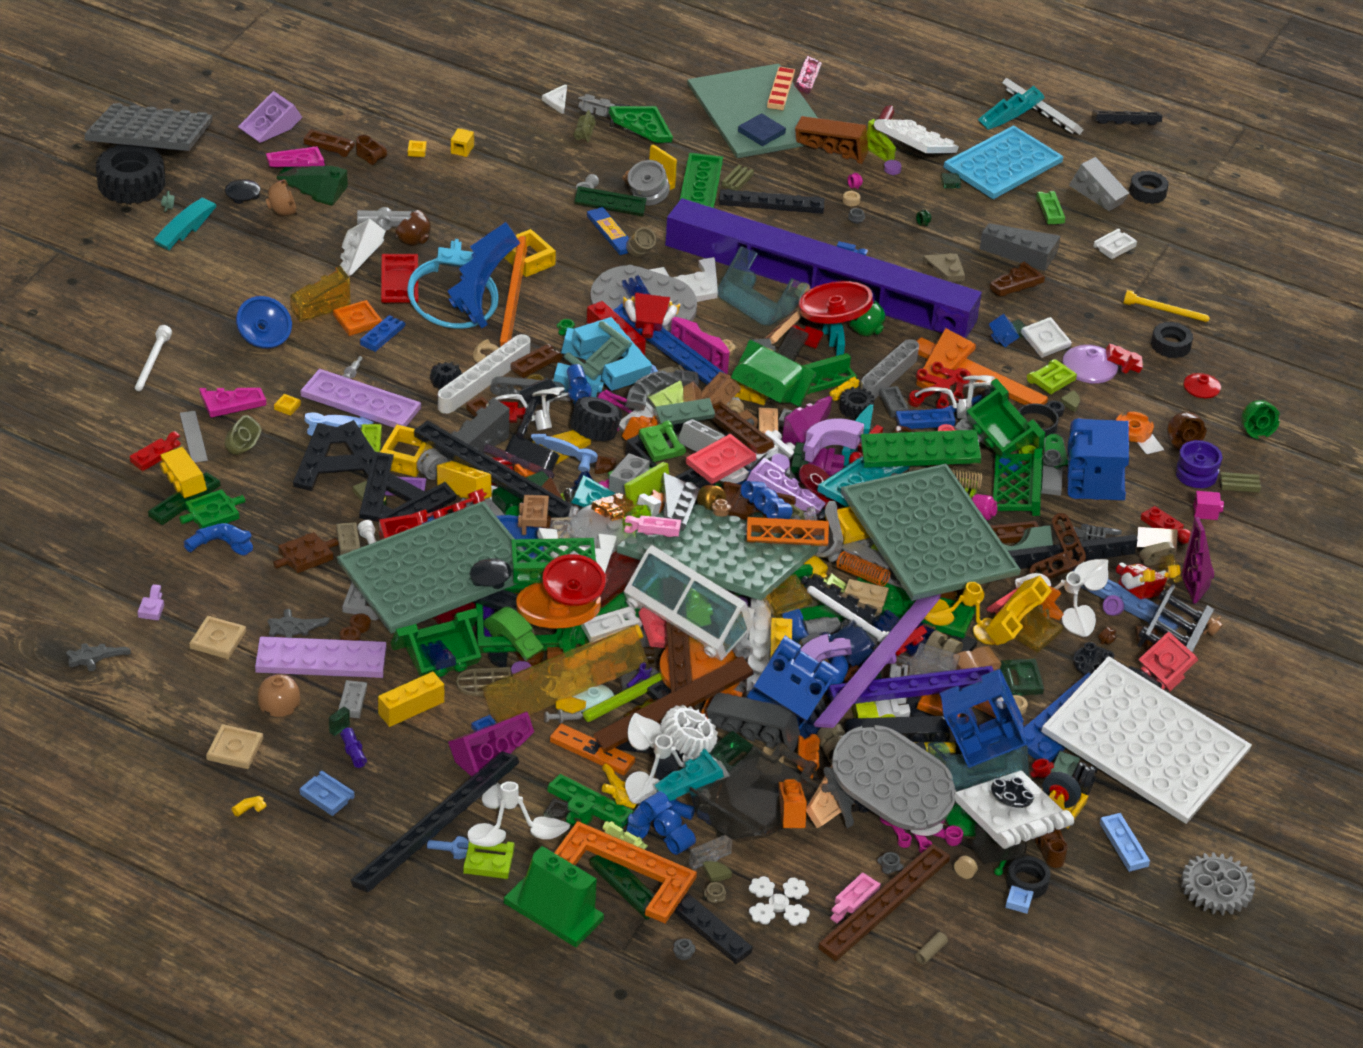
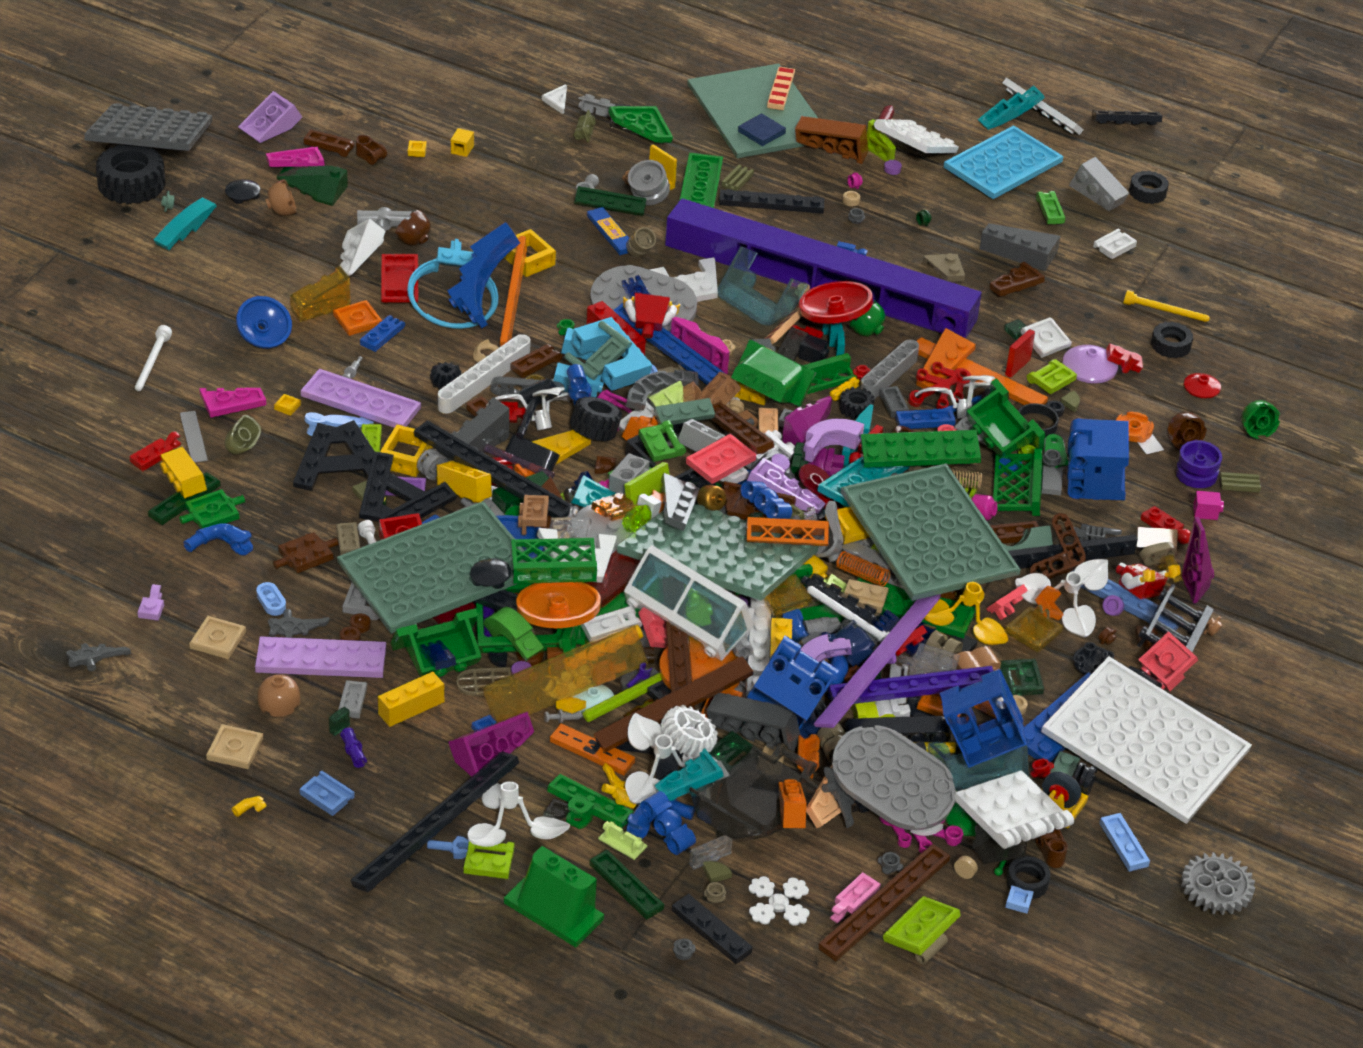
red plant [414,488,487,523] -> none
light blue brick [531,434,598,472] -> none
red dish [542,554,606,606] -> none
orange plate [555,821,697,924] -> none
bright pink plate [624,515,681,537] -> none
medium nougat plate [712,499,731,517] -> none
clear pink plate [794,55,822,94] -> none
clear green tile [941,173,961,189] -> none
yellow arch [985,575,1052,645] -> none
blue brick [989,314,1019,347] -> none
black dish [991,777,1035,808] -> none
none -> light blue plate [256,582,286,616]
none -> black brick [799,334,829,363]
none -> red plate [853,365,871,382]
none -> lime tile [883,896,961,955]
none -> red tile [1005,329,1036,378]

